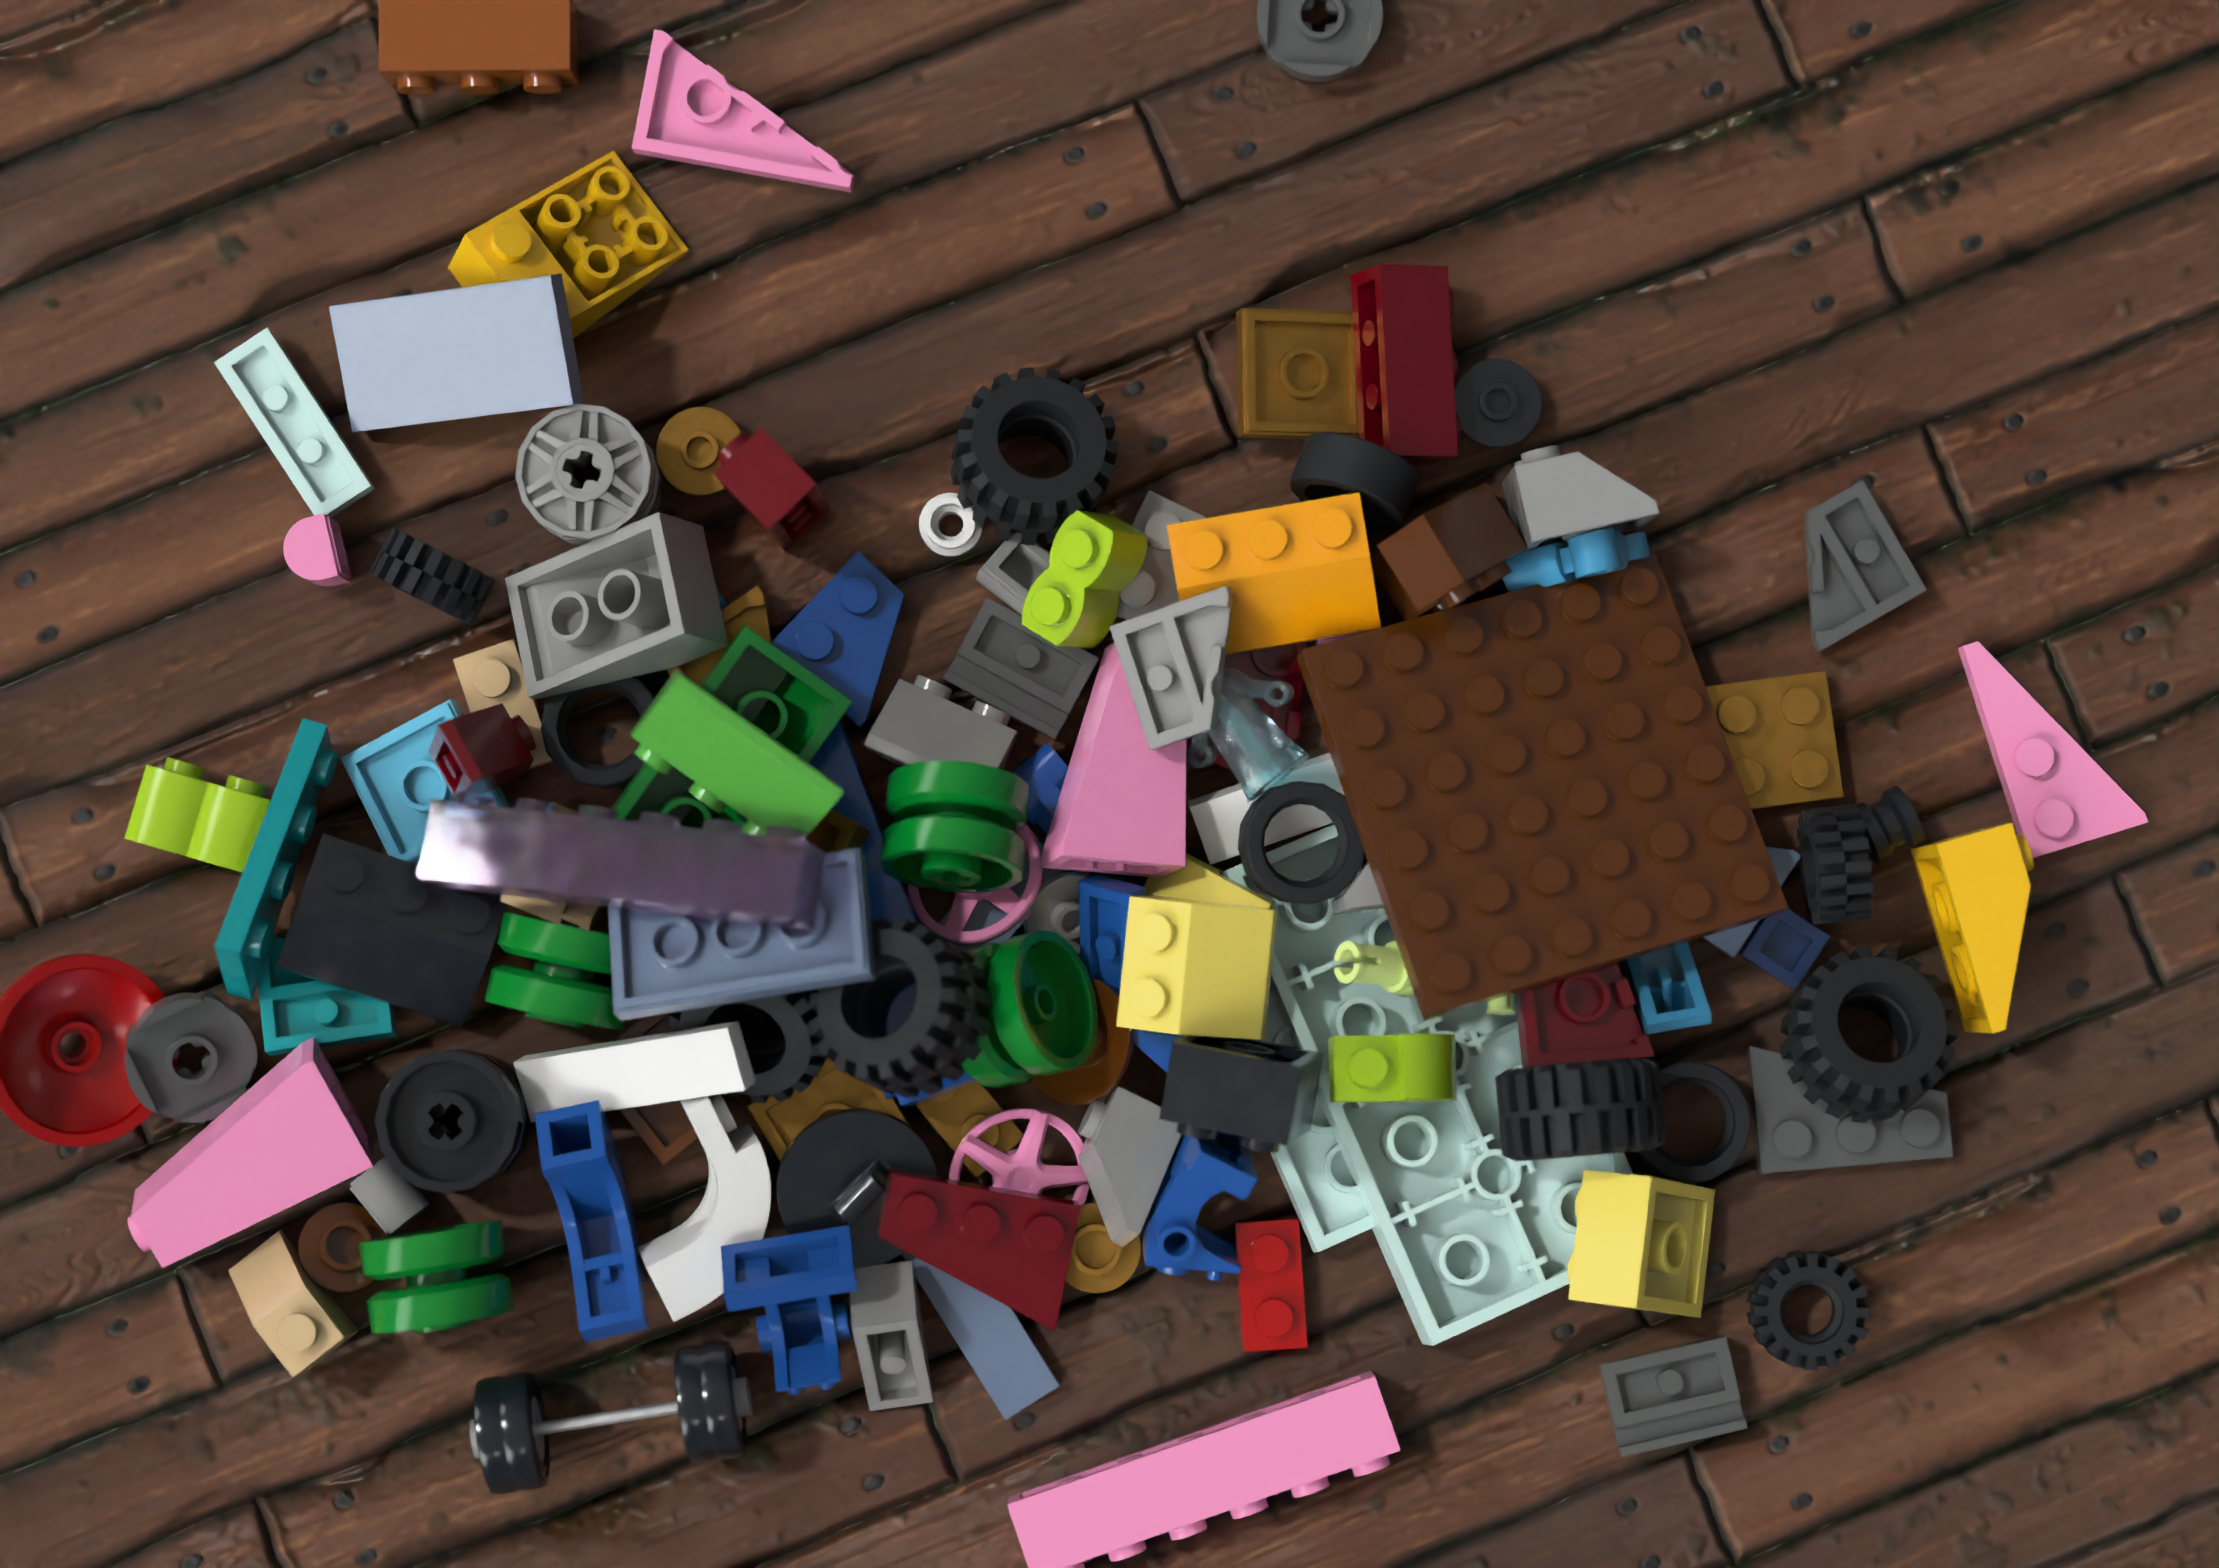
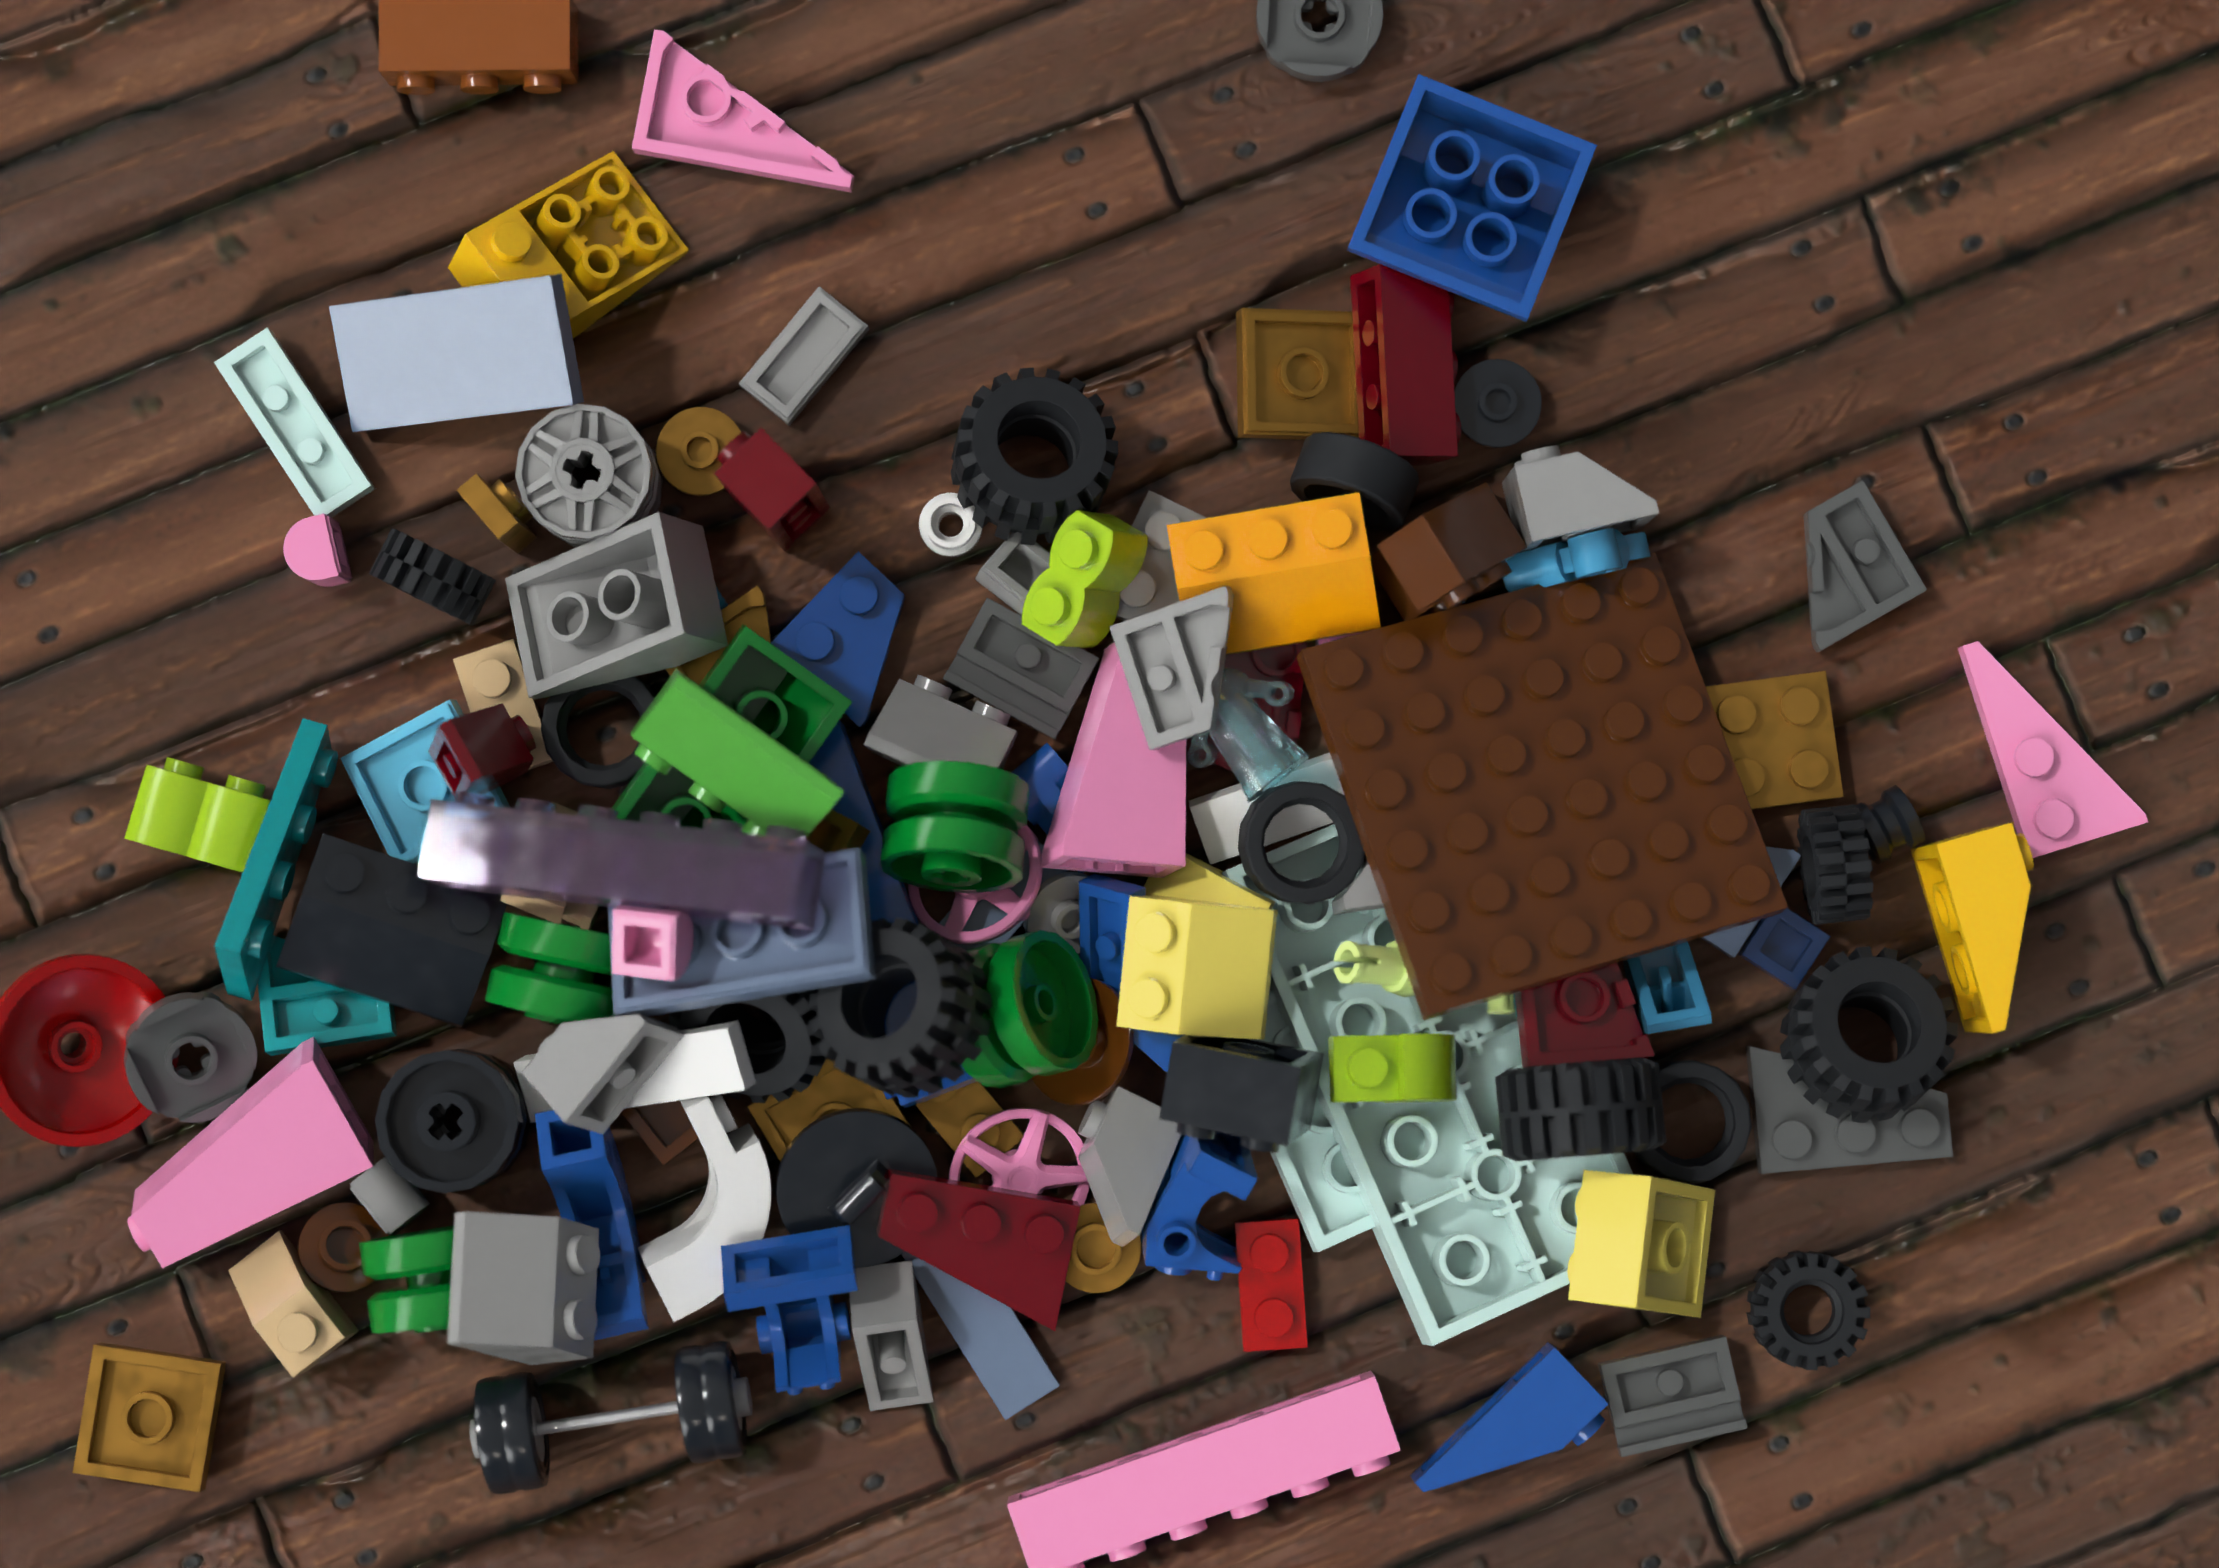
none -> pearl gold plate [73,1342,226,1492]
none -> light grey slope [447,1211,600,1365]
none -> pearl gold plate [457,473,537,554]
none -> light grey slope [522,1014,684,1134]
none -> bright pink brick [612,905,693,981]
none -> light grey tile [739,286,869,426]
none -> blue slope [1347,74,1597,322]
none -> blue slope [1410,1342,1609,1492]

